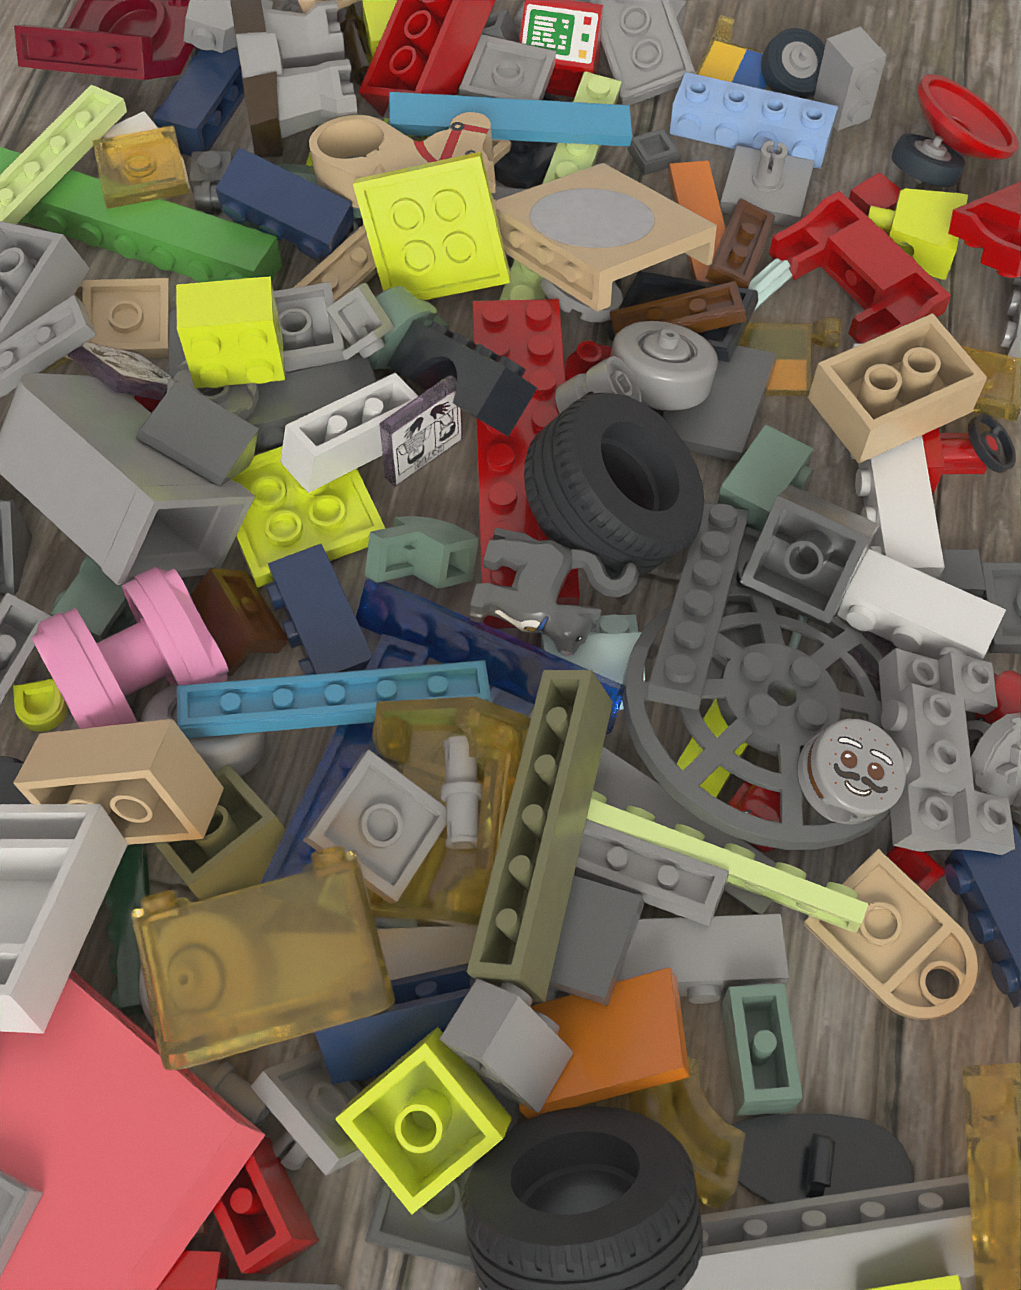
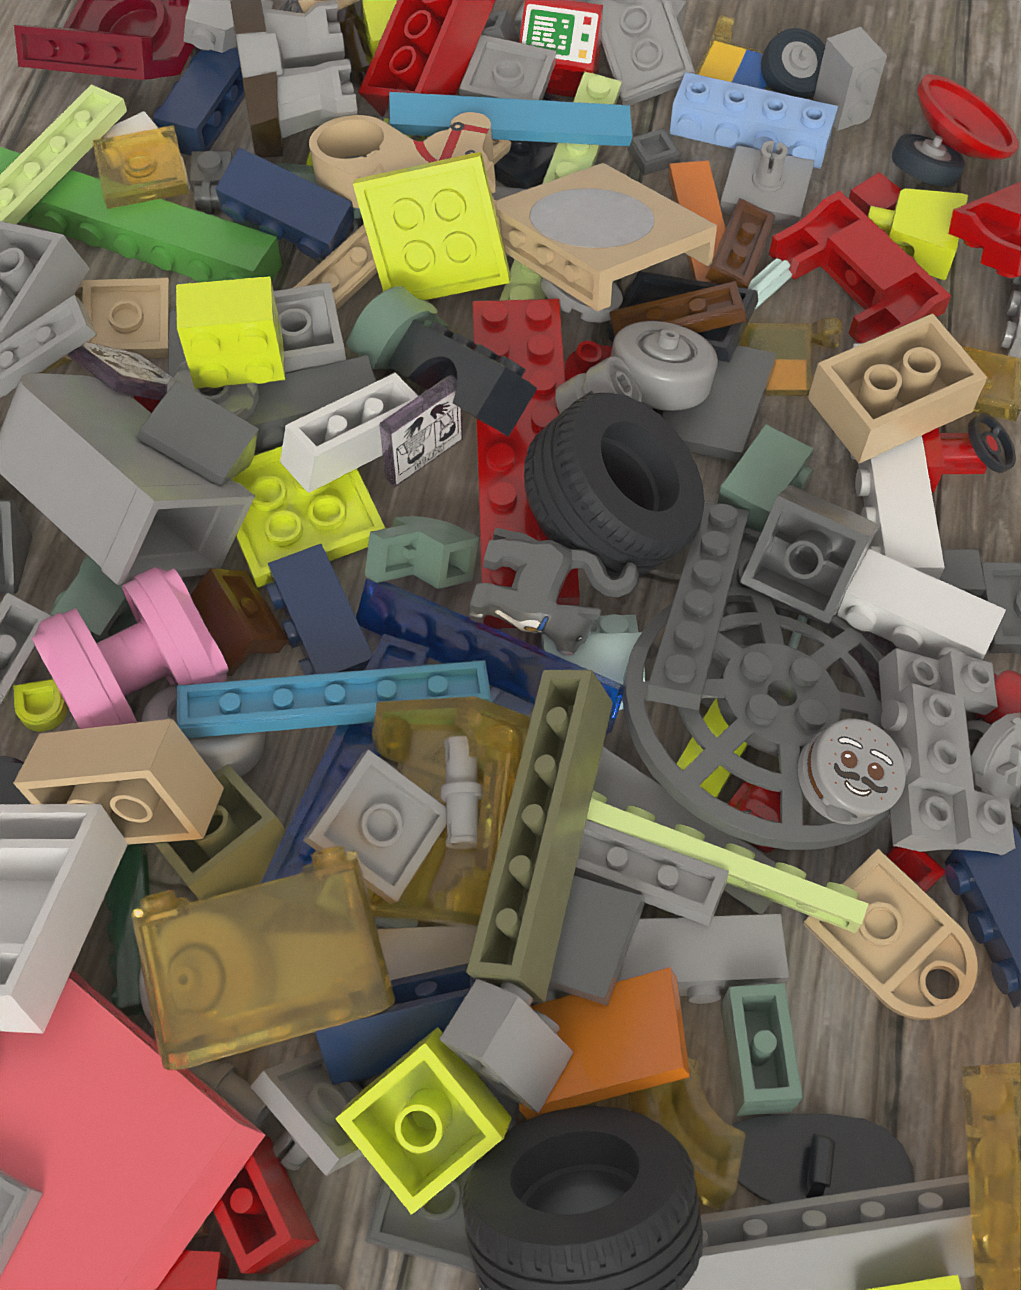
light grey bracket [326,282,395,360] -> none

